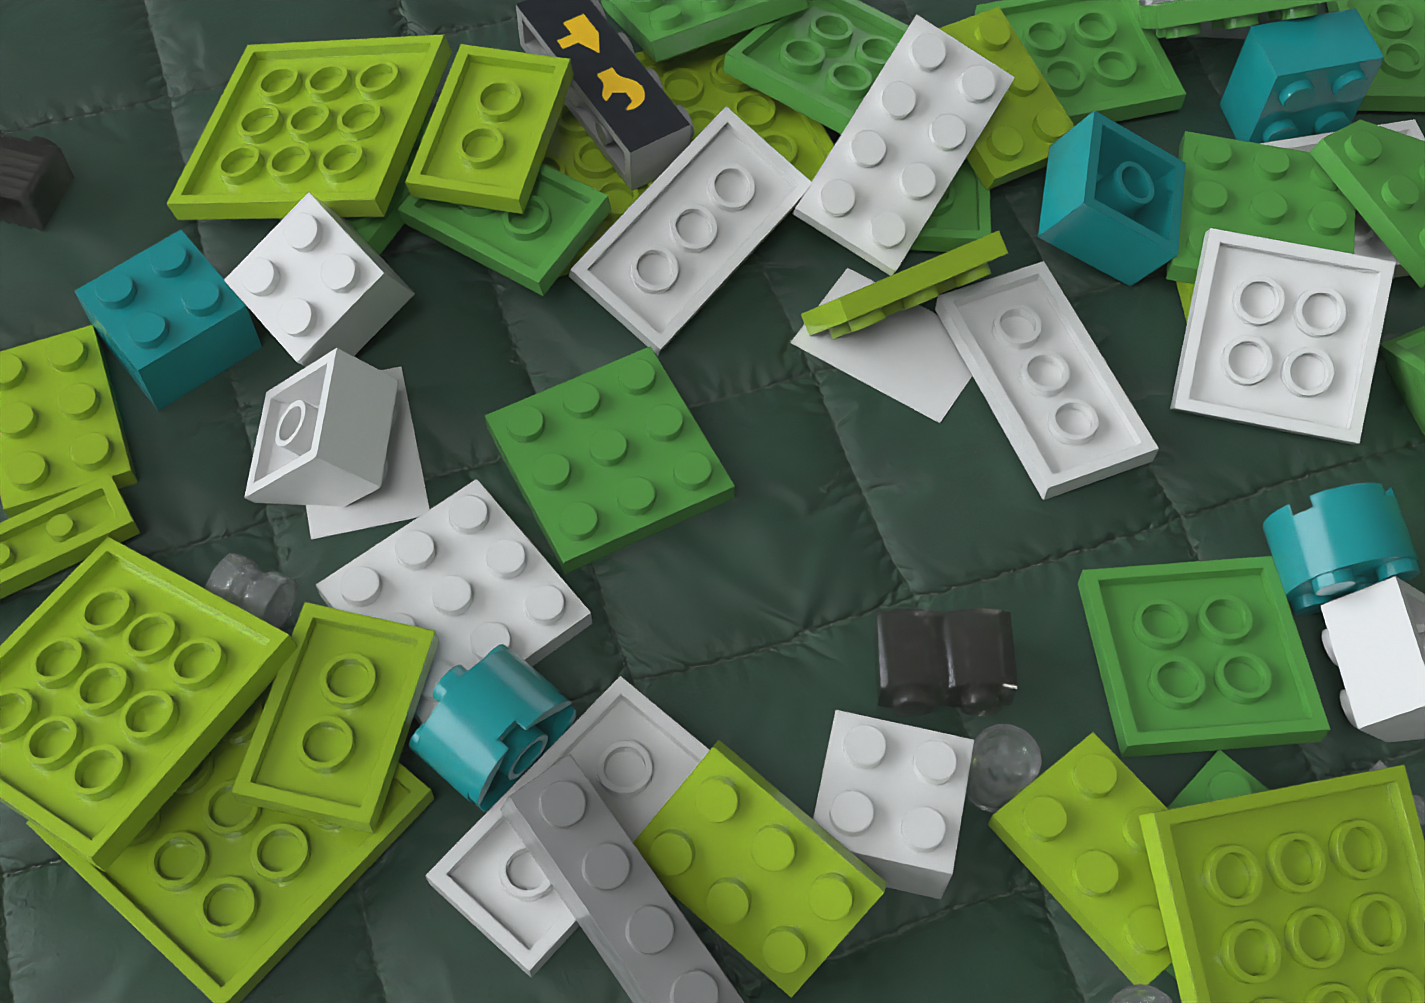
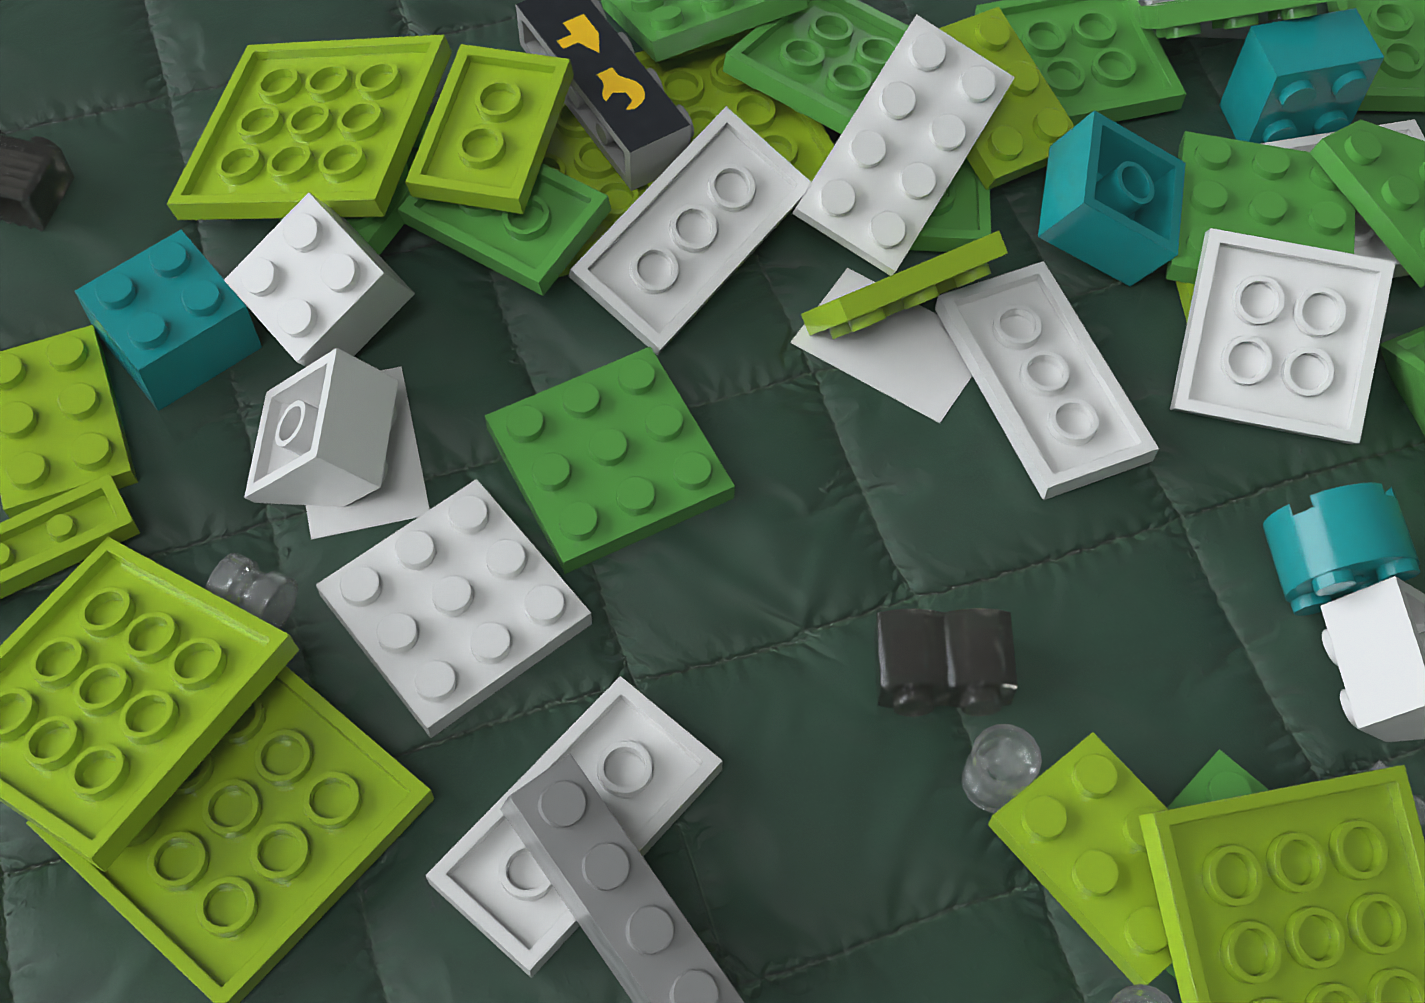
lime plate [231,602,439,834] -> none
teal brick [409,644,576,812] -> none
lime plate [633,740,887,998] -> none
white brick [813,710,974,899] -> none
bright green plate [1078,556,1330,758] -> none

